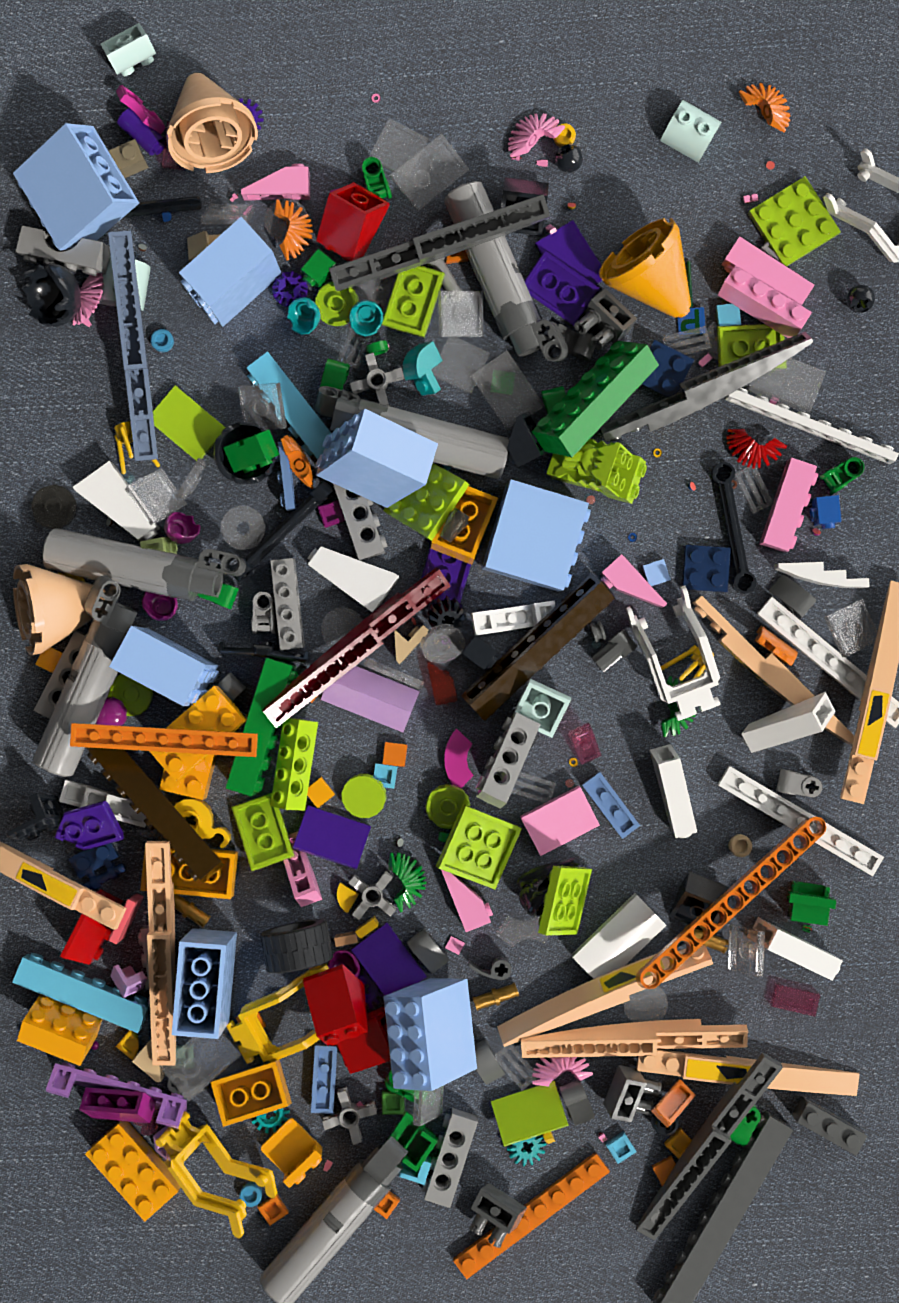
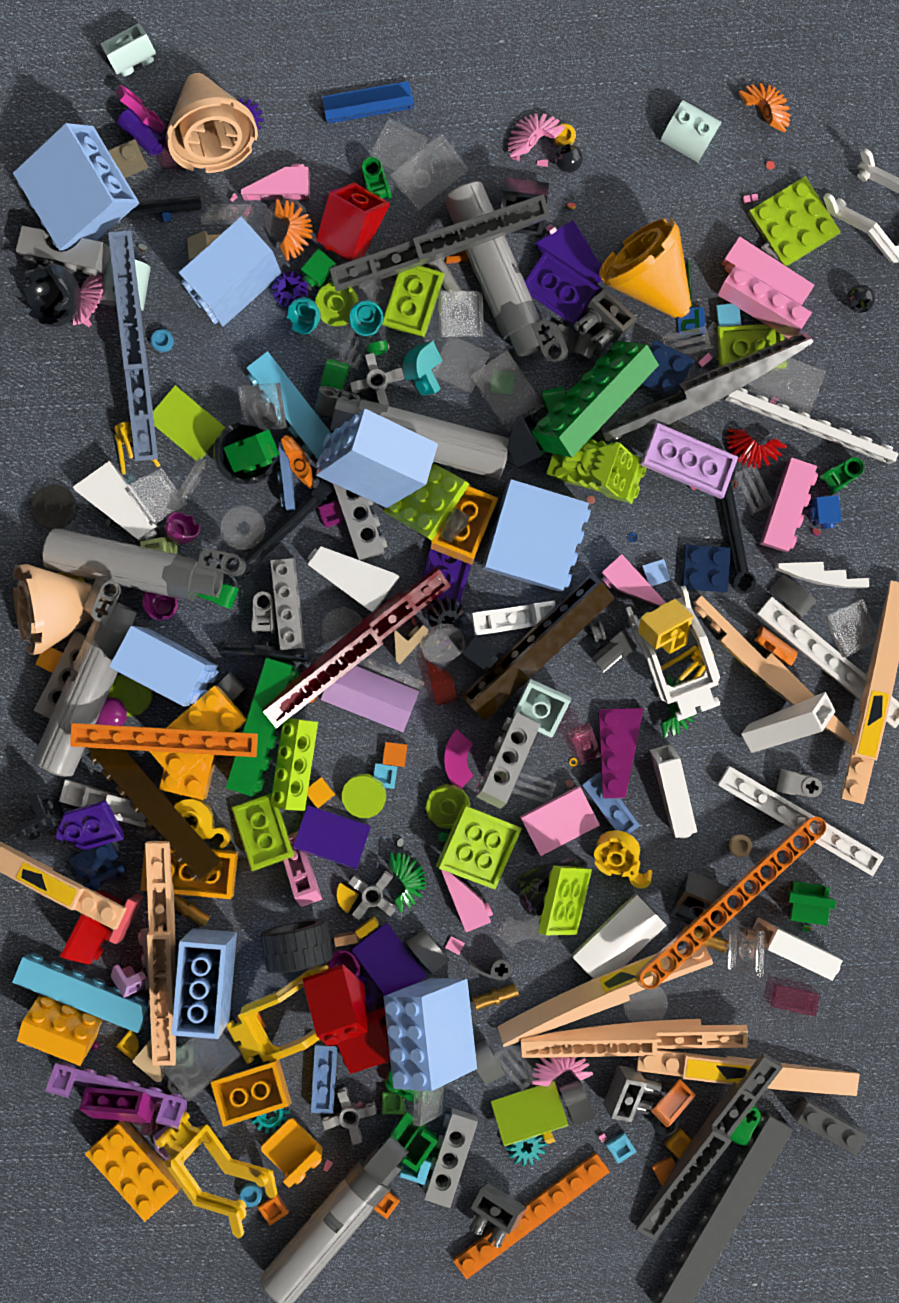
none -> blue panel [322,81,414,124]
none -> yellow piece [594,830,652,889]
none -> magenta wing [598,708,643,799]
none -> yellow brick [638,598,693,654]
none -> lavender plate [640,423,738,499]

